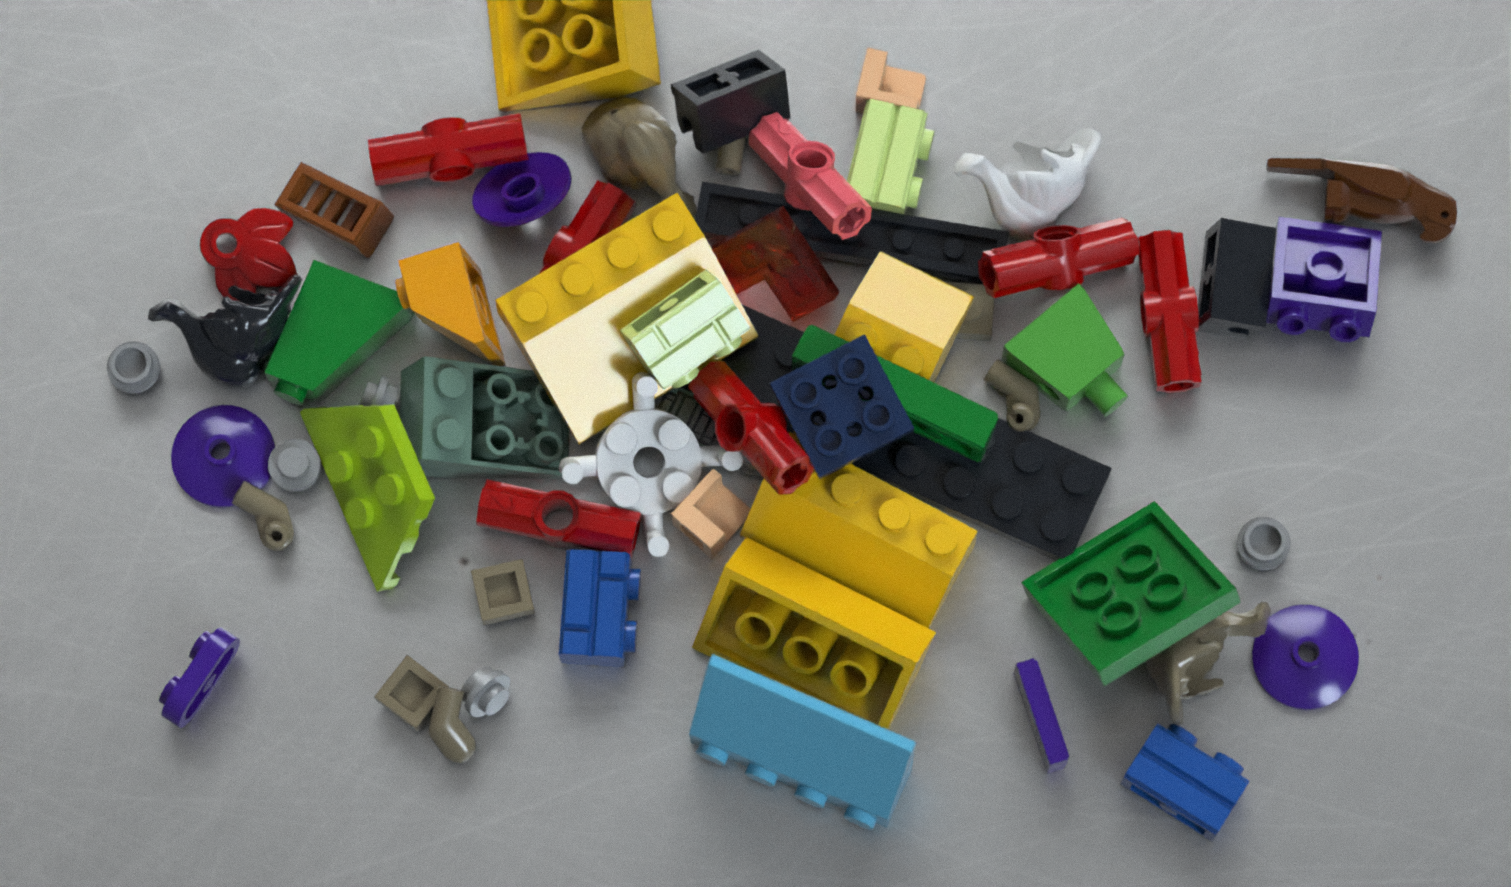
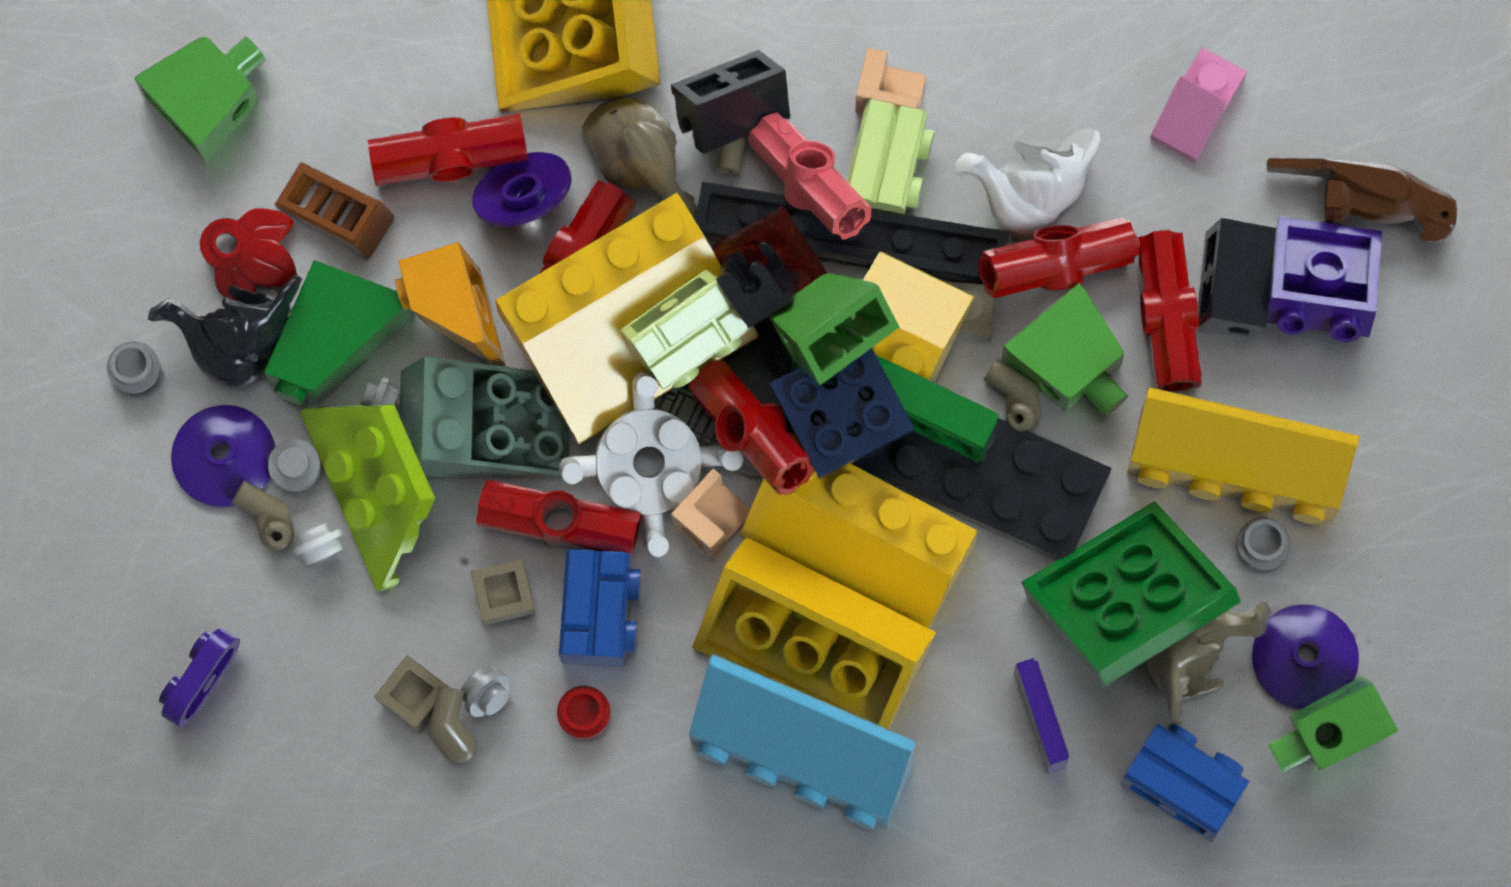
none -> bright green torso [134,36,266,163]
none -> white plate [292,523,344,567]
none -> red plate [557,686,611,740]
none -> black hinge [716,241,800,328]
none -> bright green torso [770,273,899,385]
none -> yellow slope [1127,387,1360,525]
none -> bright pink slope [1150,47,1247,162]
none -> bright green torso [1268,675,1398,773]

